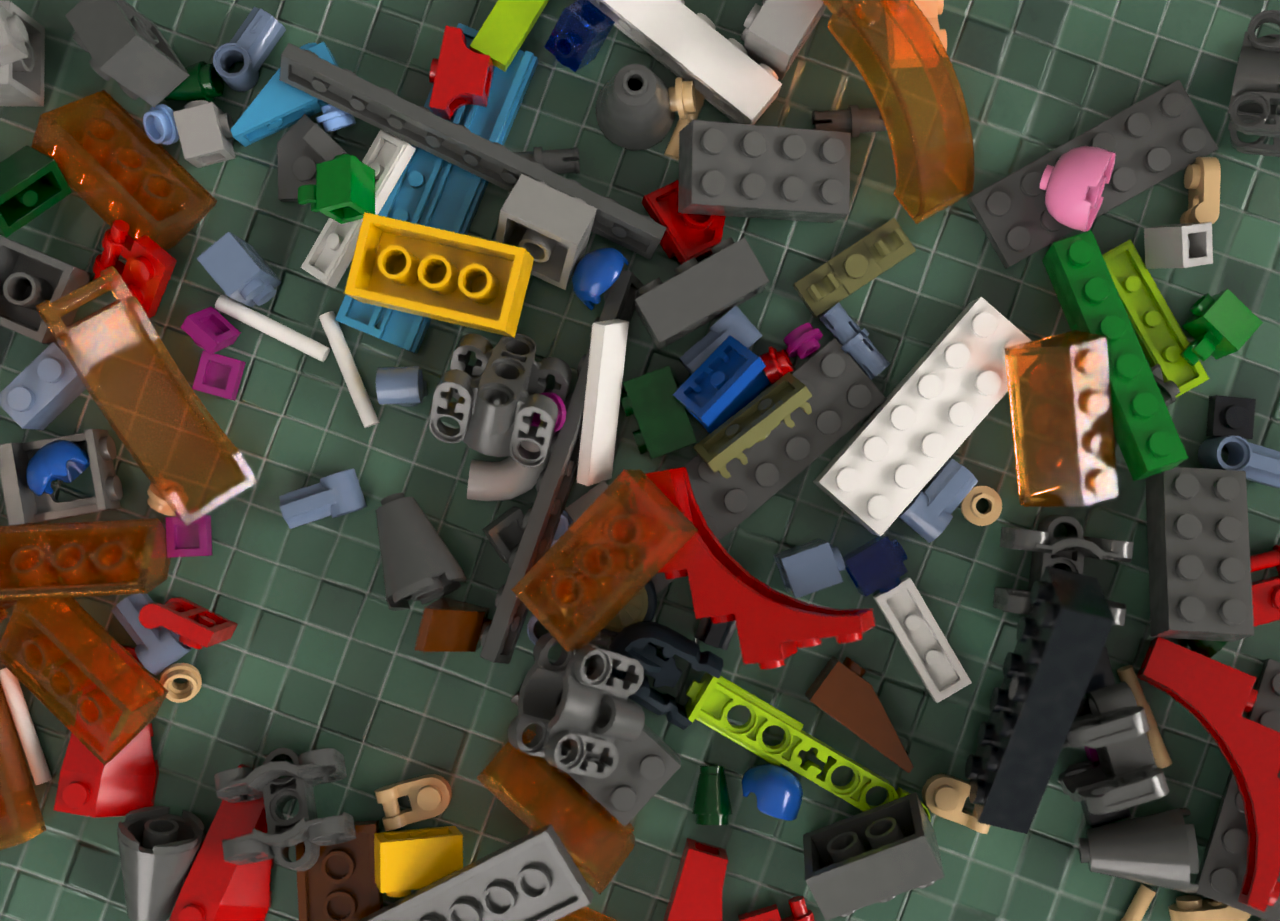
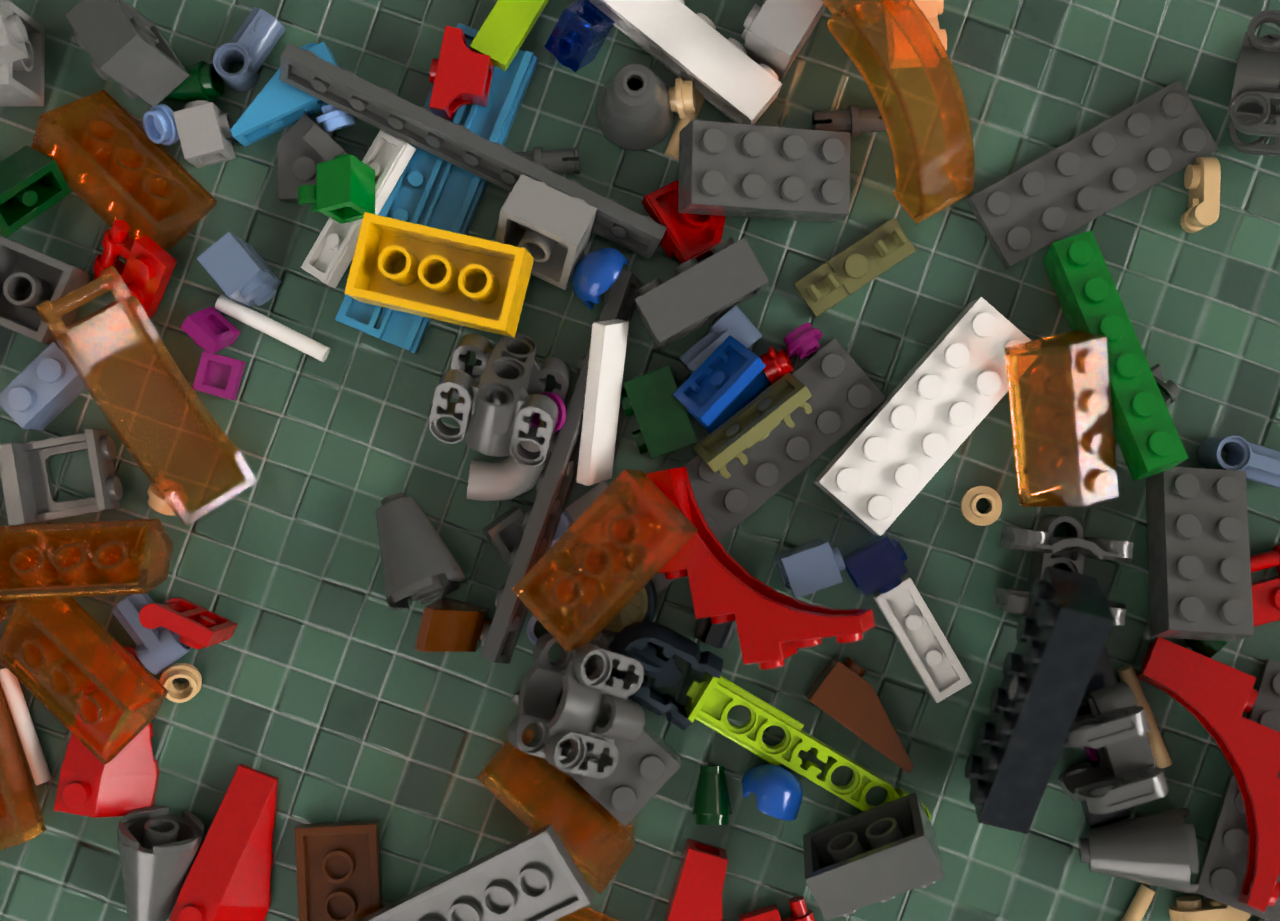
blue hair [26,440,90,496] -> none
magenta plate [165,515,212,558] -> none
dark grey piece [214,748,356,871] -> none
sand blue piece [279,468,367,529] -> none
white bar [319,311,379,428] -> none
tan plate [374,774,452,831] -> none
yellow brick [374,826,463,897] -> none
sand blue piece [376,366,427,407] -> none
sand blue pin [819,302,890,380] -> none
sand blue piece [898,459,978,543] -> none
tan plate [922,774,990,834] -> none
bright pink cylinder [1039,146,1116,232] -> none
lime tile [1102,239,1209,398] -> none
light grey brick [1144,222,1213,269] -> none
green brick [1180,289,1263,366] -> none
black plate [1206,395,1256,440] -> none

